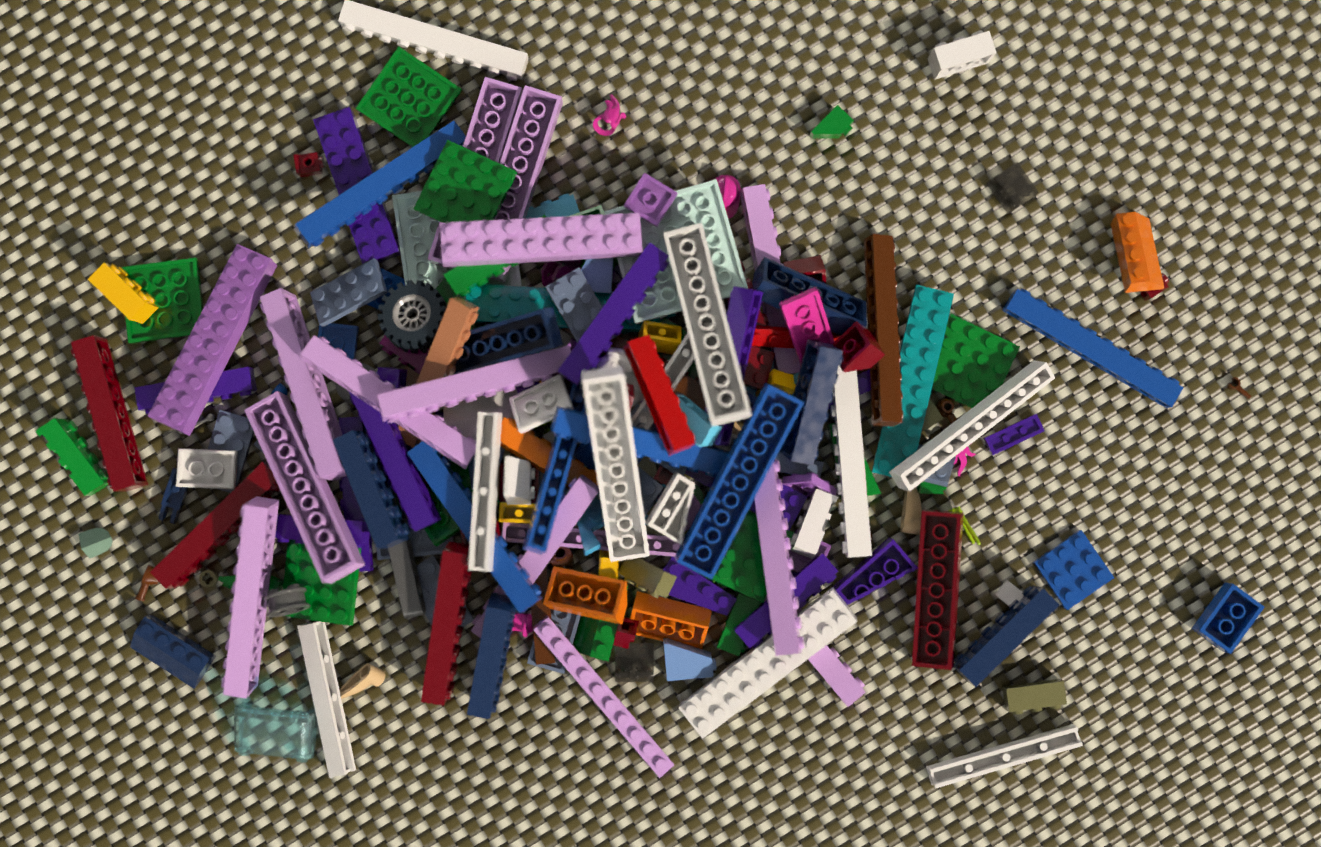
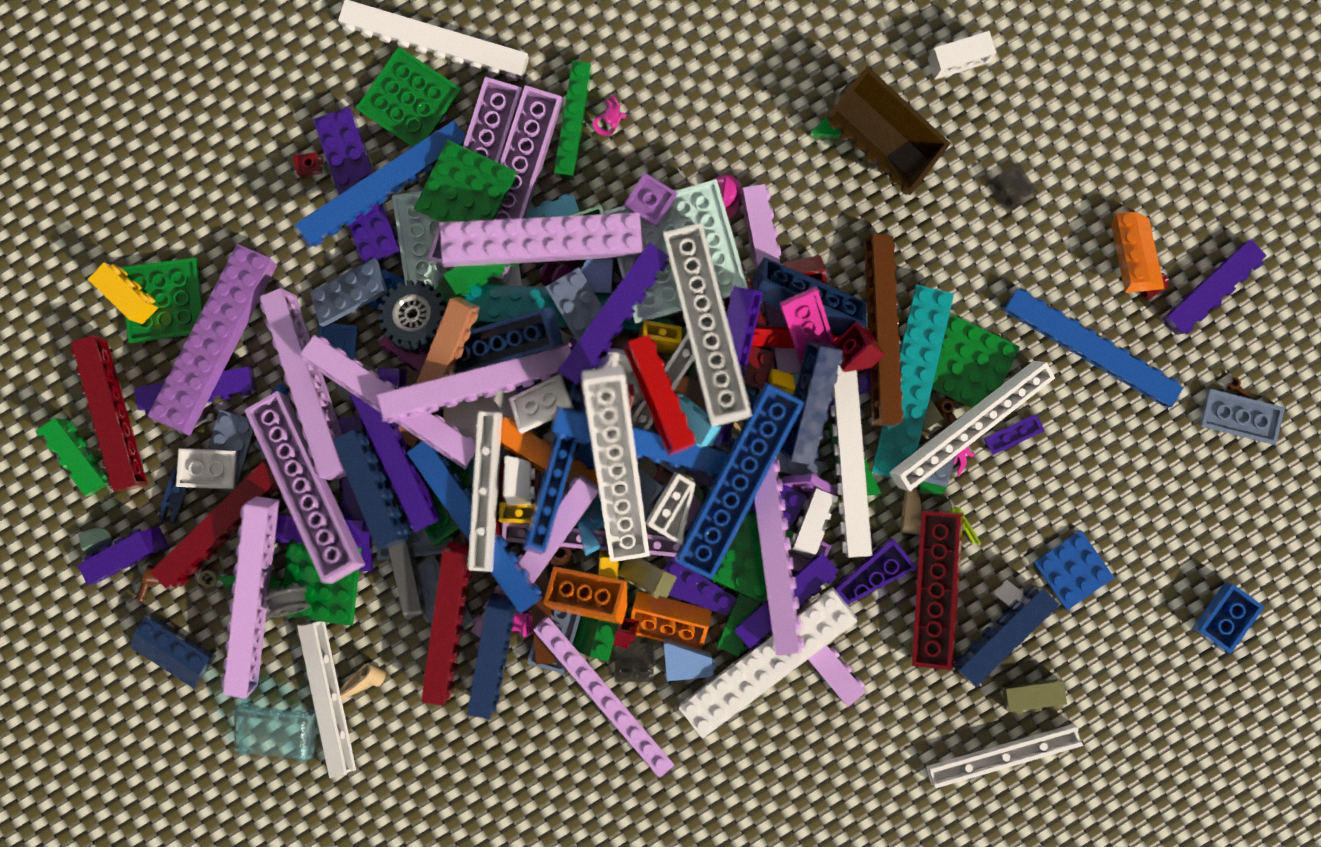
none -> dark purple wedge [78,527,169,586]
none -> green brick [554,60,592,180]
none -> dark brown piece [825,65,951,196]
none -> dark purple brick [1162,239,1267,335]
none -> sand blue plate [1199,389,1285,445]

